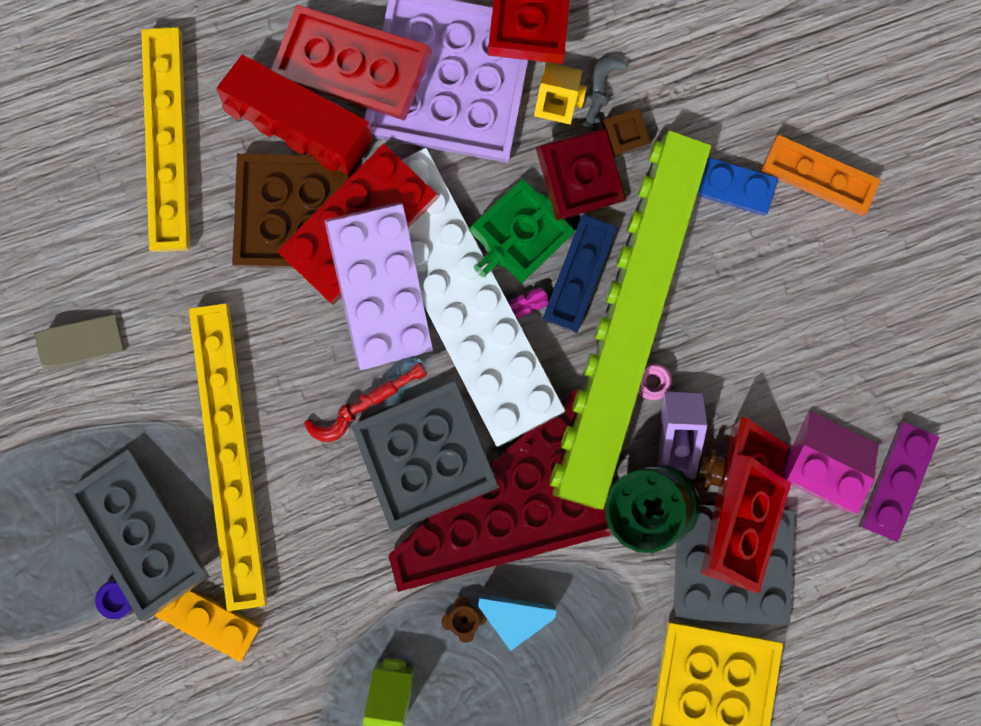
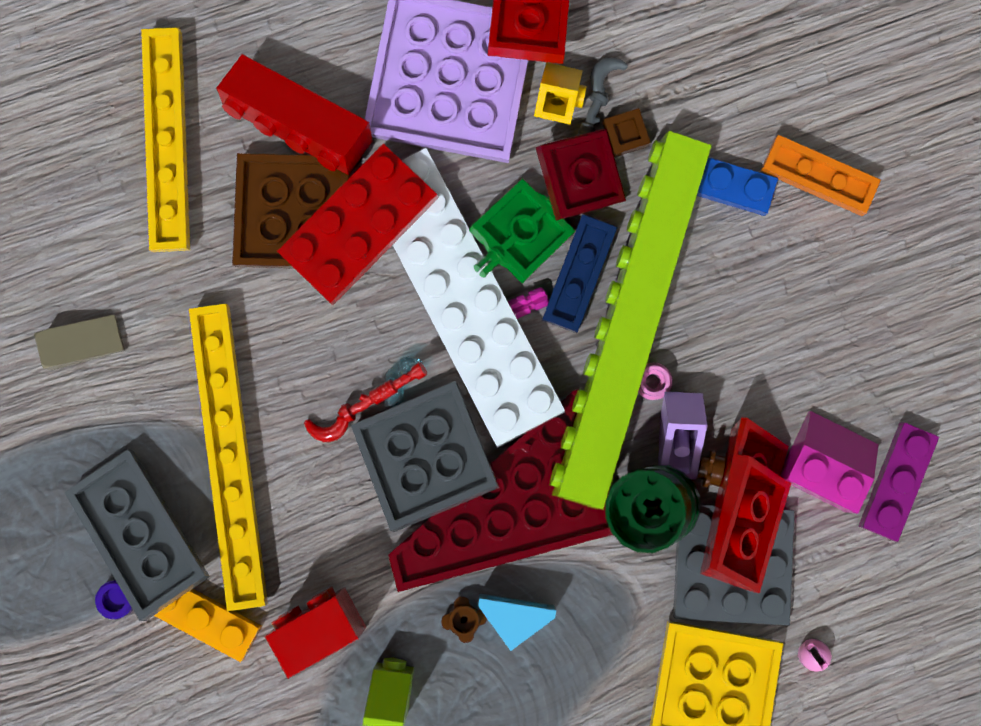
red plate [271,5,433,121] -> none
lavender plate [324,202,433,370] -> none
none -> red brick [265,586,366,679]
none -> bright pink hinge [798,639,832,672]

